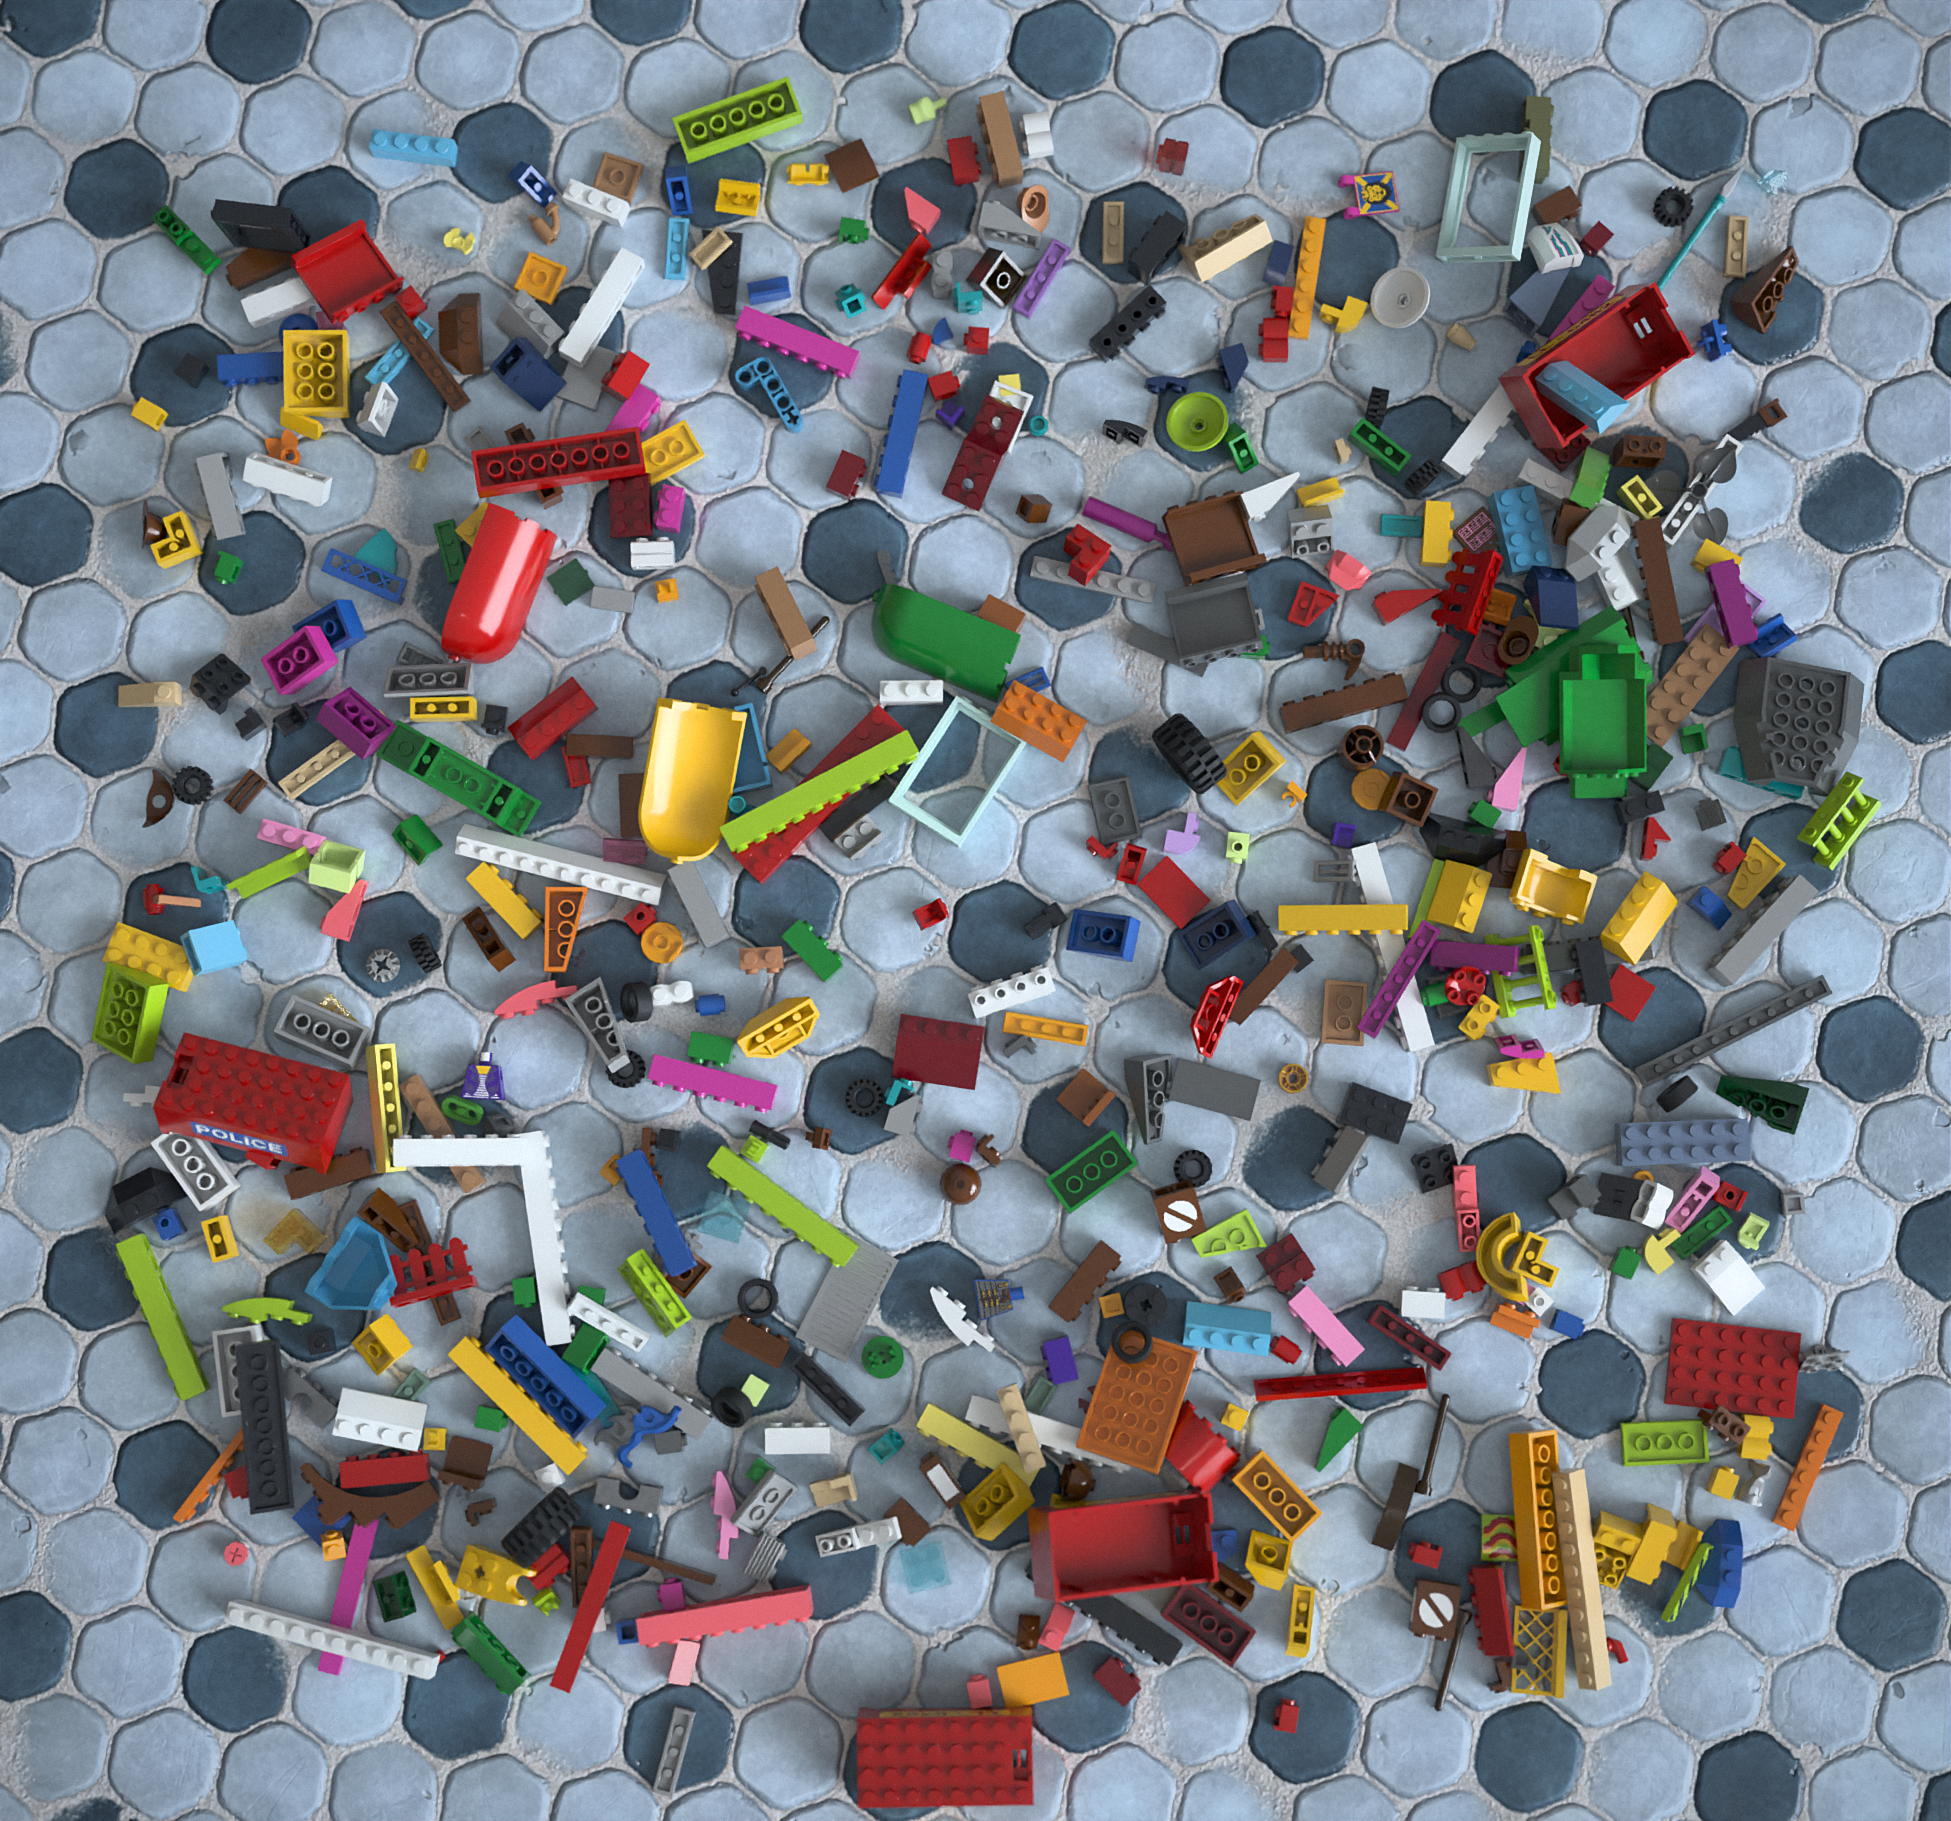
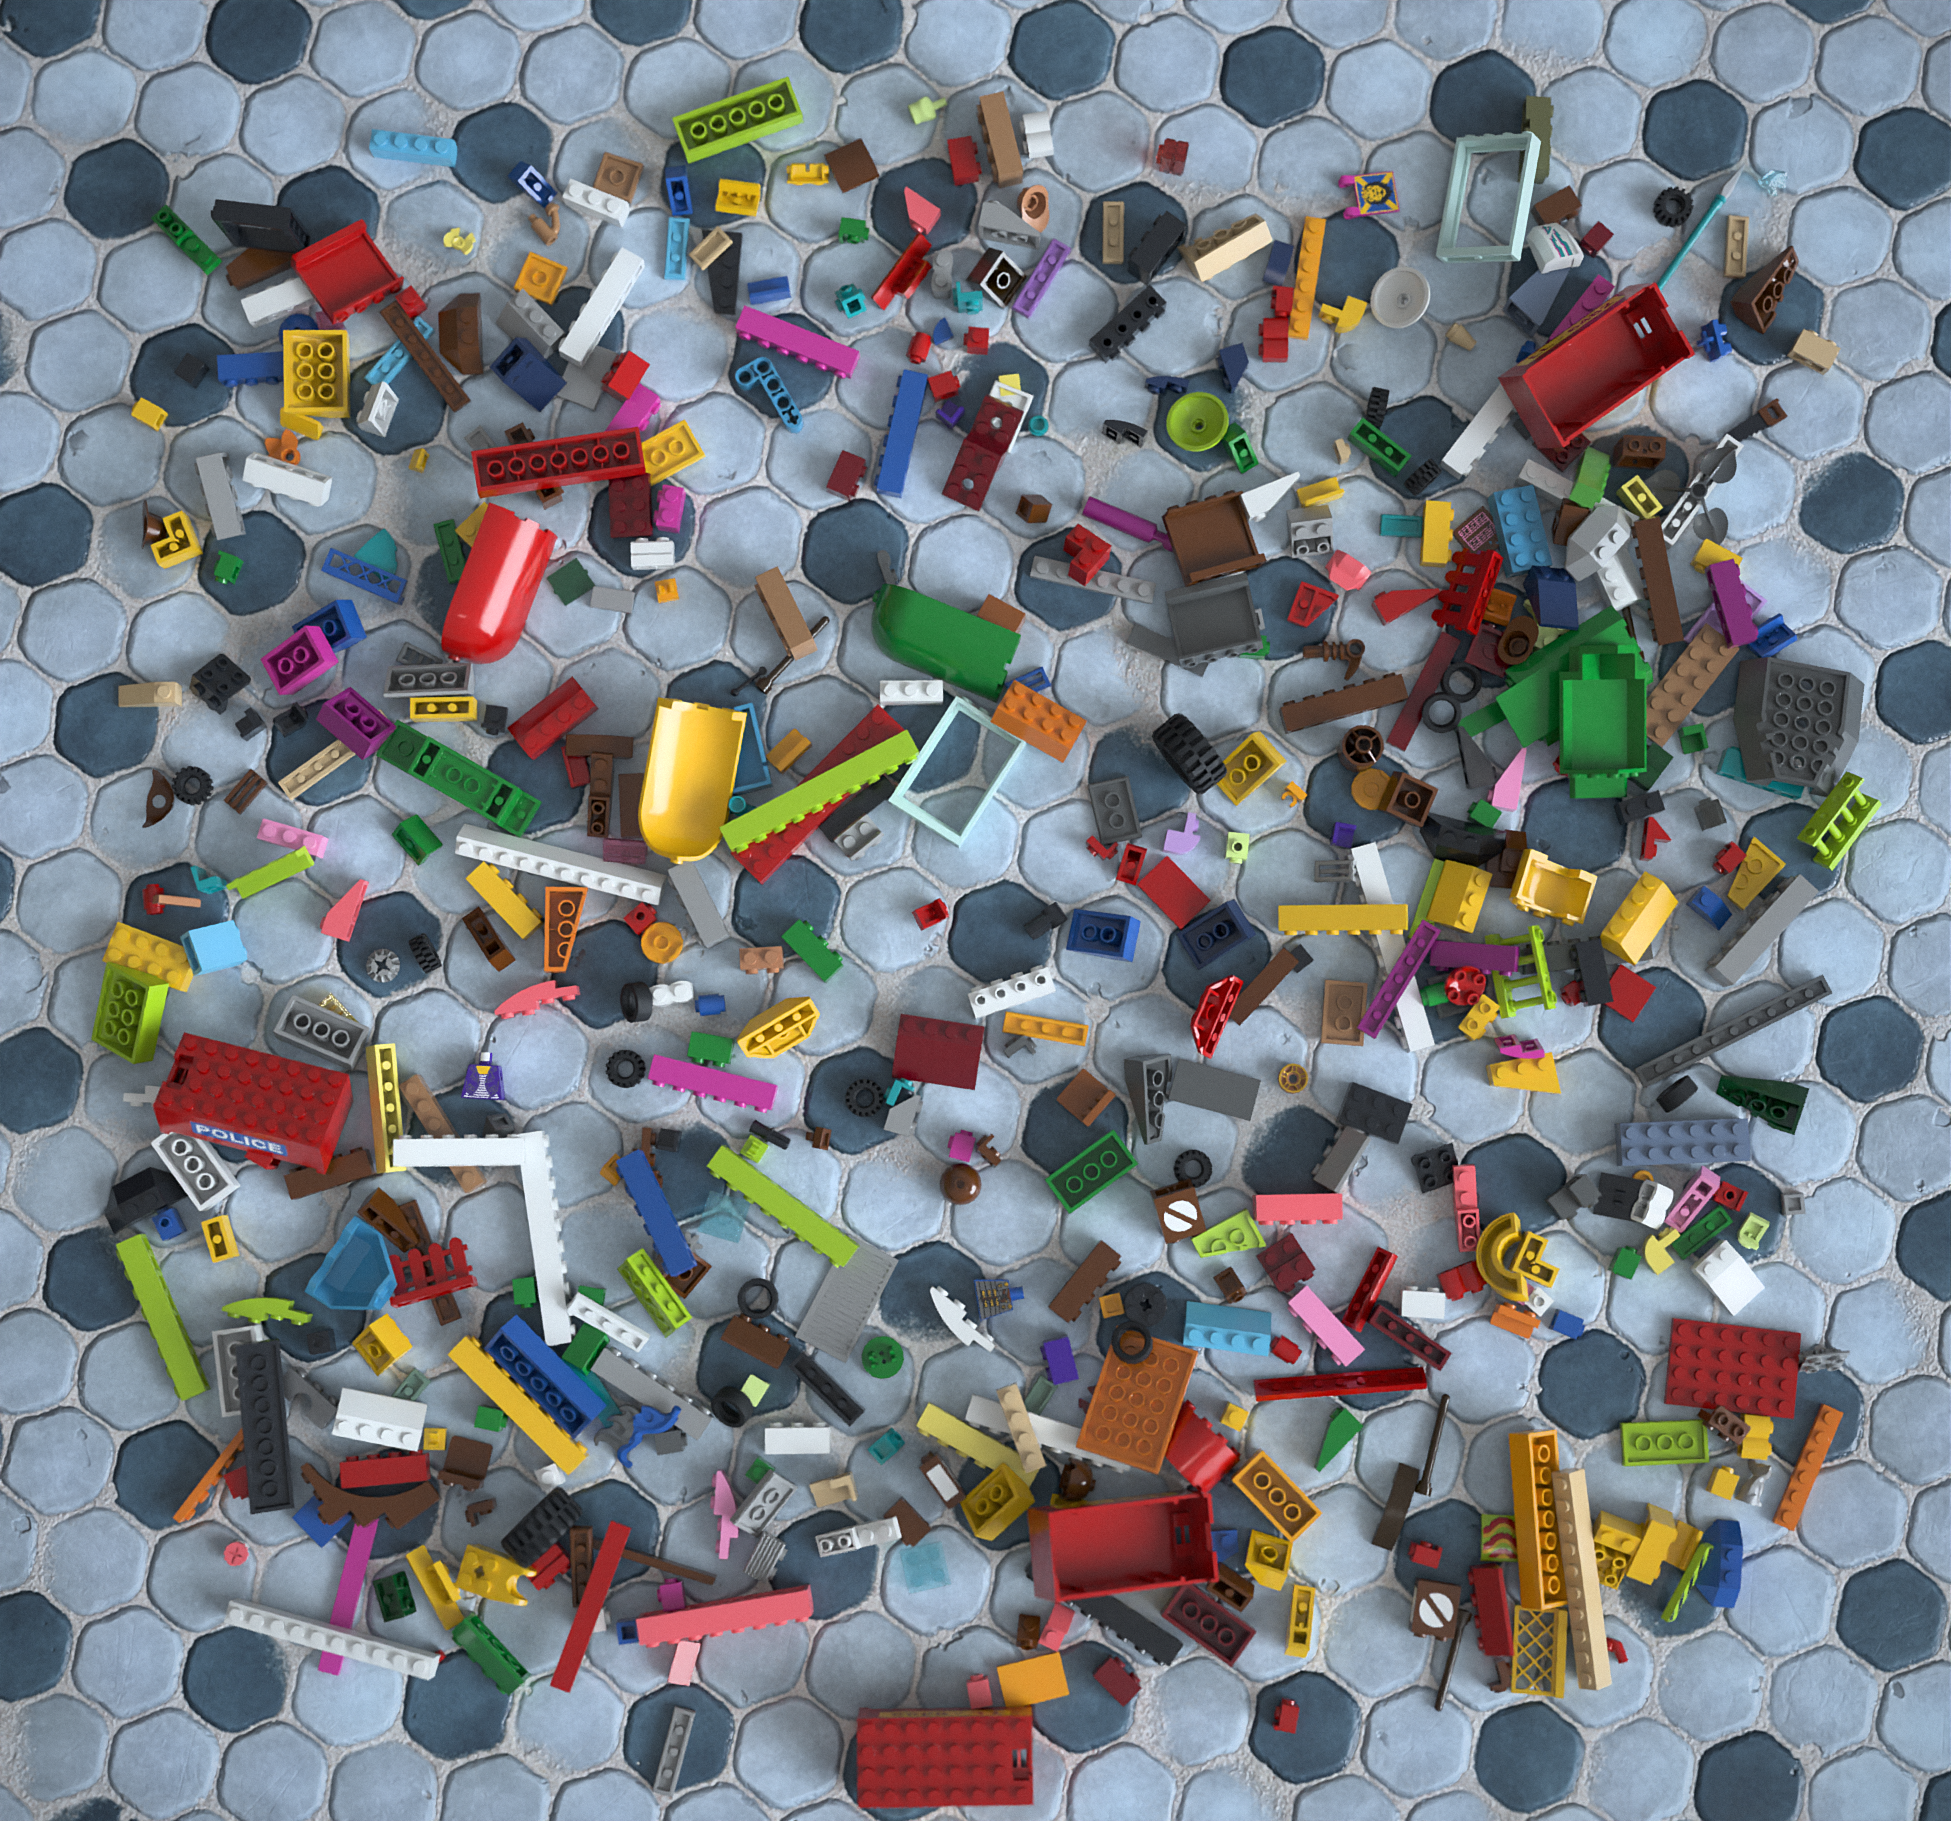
clear yellow brick [263,1209,329,1255] -> none
yellowish green piece [308,840,365,893] -> none
light orange bracket [320,1530,346,1561] -> none
bright green plate [441,1095,484,1125] -> none
lime tile [531,1587,562,1617] -> none
light grey wedge [564,977,630,1073] -> none
flat silver arch [593,1475,664,1517] -> none
black axle [1246,910,1278,951] -> none
dark grey tile [1511,1645,1533,1671] -> none
medium azure slope [1535,361,1629,434] -> none
none -> reddish brown slope [587,751,614,838]
none -> coral brick [1252,1193,1343,1225]
none -> red brick [1341,1247,1398,1333]
none -> tan brick [1787,329,1841,375]

